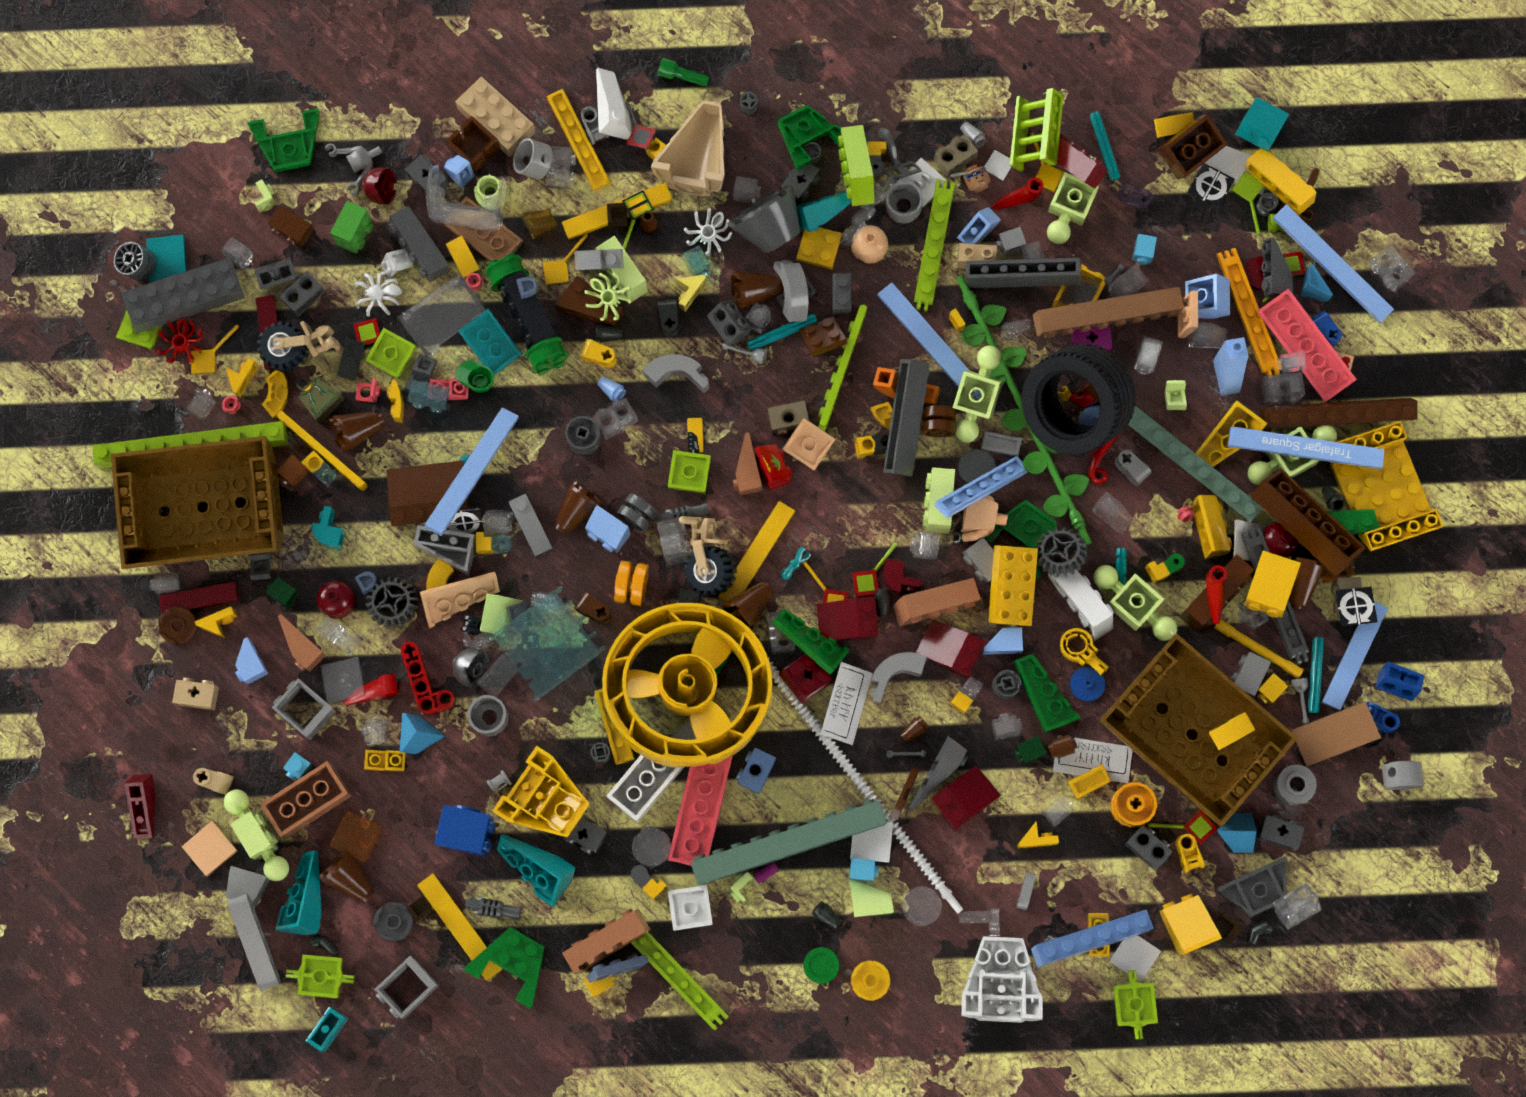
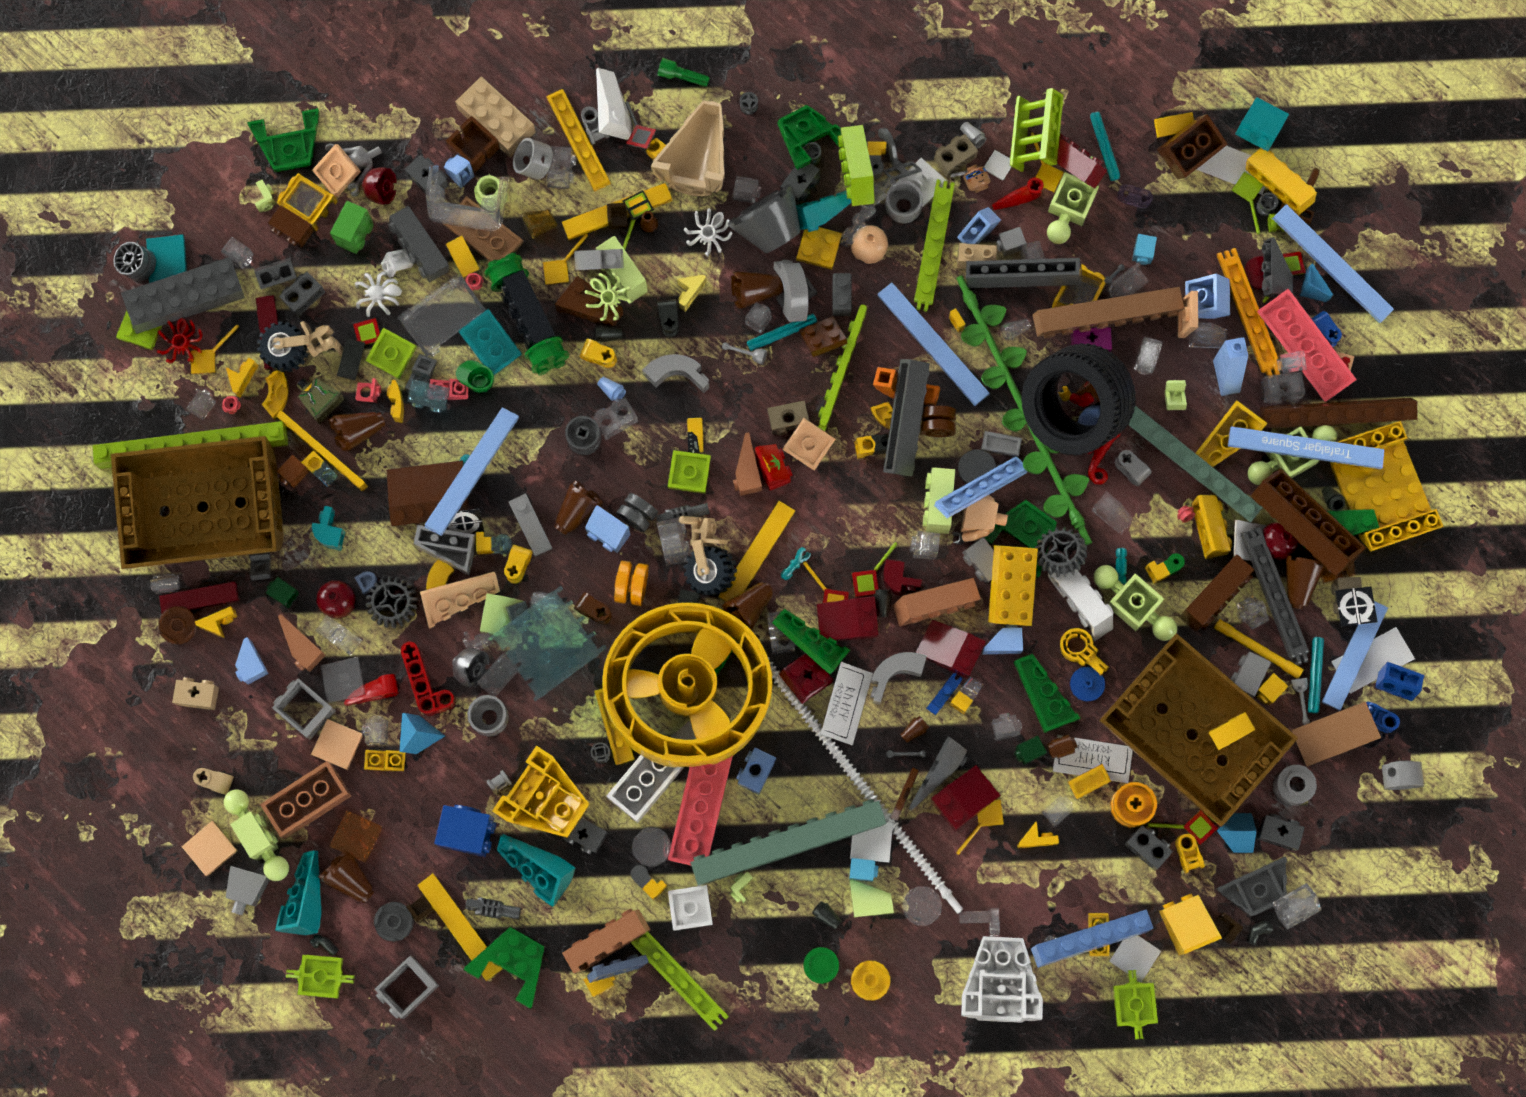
dark red slope [124,774,155,838] -> none
light grey beam [228,893,281,991] -> none
medium azure brick [283,752,314,781] -> none
teal brick [306,1007,349,1052] -> none
black wheel [460,615,482,635] -> none
clear brick [482,509,513,534] -> none
sand blue tile [516,277,538,299] -> none
clear light blue brick [683,246,710,276] -> none
dark grey brick [707,300,752,346] -> none
magenta pin [753,862,779,884] -> none
yellowish green brick [953,346,1003,443] -> none
dark grey wheel [992,670,1021,699] -> none
light grey beam [1016,872,1036,911] -> none
sticker [1188,163,1235,208] -> none
red piece [1206,565,1227,624] -> none
yellow slope [1244,551,1301,618] -> none
clear brick [1370,245,1415,292] -> none
none -> window [277,173,338,231]
none -> light nougat tile [311,719,364,770]
none -> light nougat tile [312,144,361,197]
none -> yellow piece [504,545,533,584]
none -> blue piece [926,673,962,715]
none -> yellow piece [956,800,1004,855]
none -> white sticker [1331,627,1415,694]

